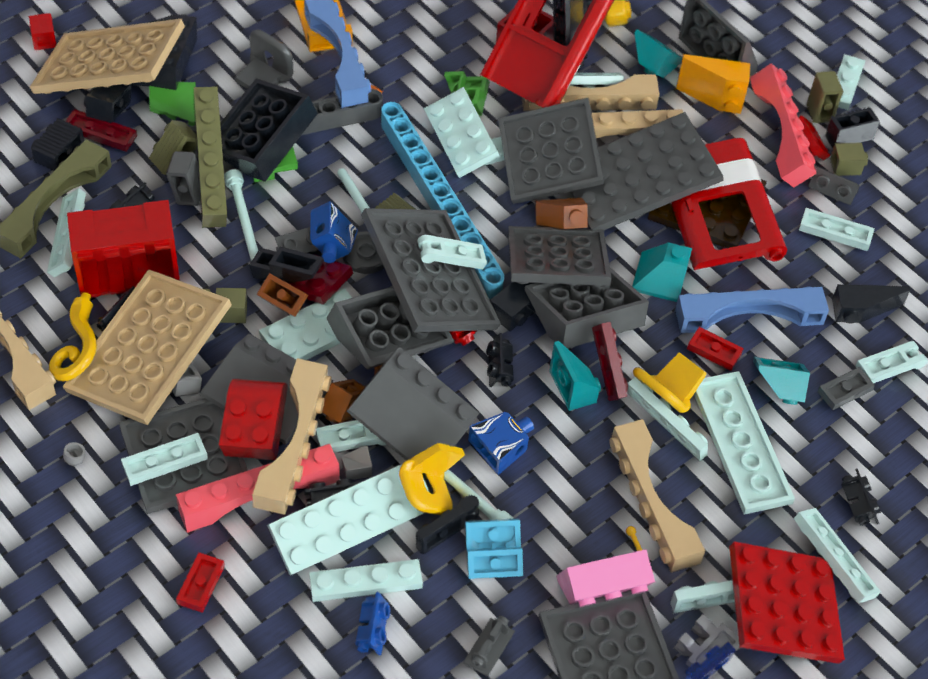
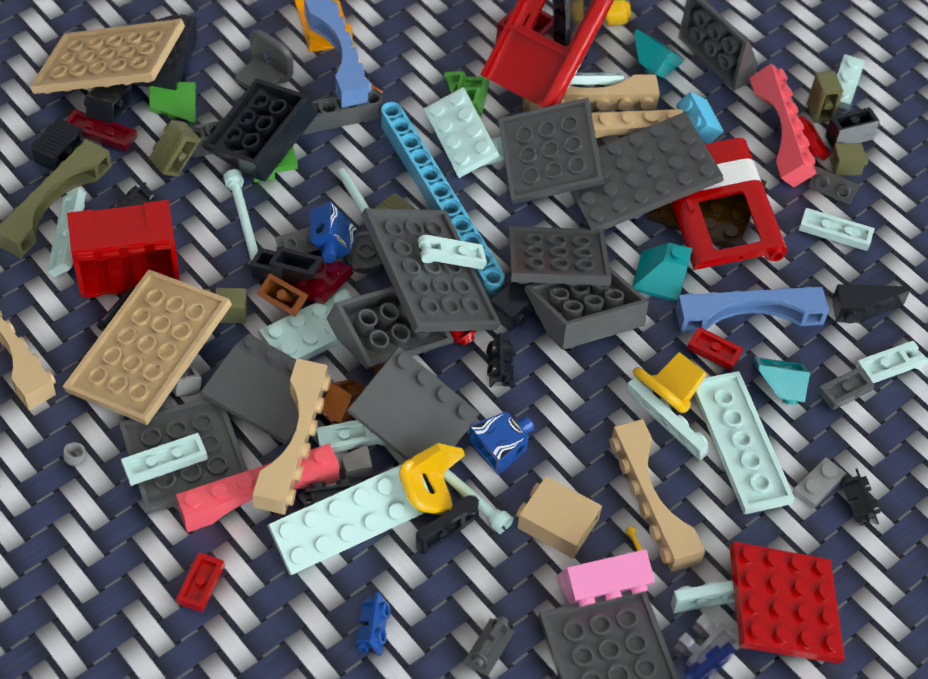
red panel [28,13,57,50] -> none
yellow plant [48,292,97,382] -> none
dark grey brick [166,151,200,206] -> none
olive arch [193,87,227,228] -> none
red brick [219,379,288,460] -> none
light aqua plate [309,559,423,602] -> none
medium azure slope [465,519,523,579] -> none
dark orange slope [535,198,588,229] -> none
teal slope [549,341,601,411] -> none
dark red plate [592,322,628,401] -> none
light orange slope [676,54,750,114] -> none
light aqua plate [793,508,881,603] -> none
none -> tan brick [516,476,602,559]
none -> medium azure brick [676,92,724,144]
none -> light grey plate [792,457,847,510]

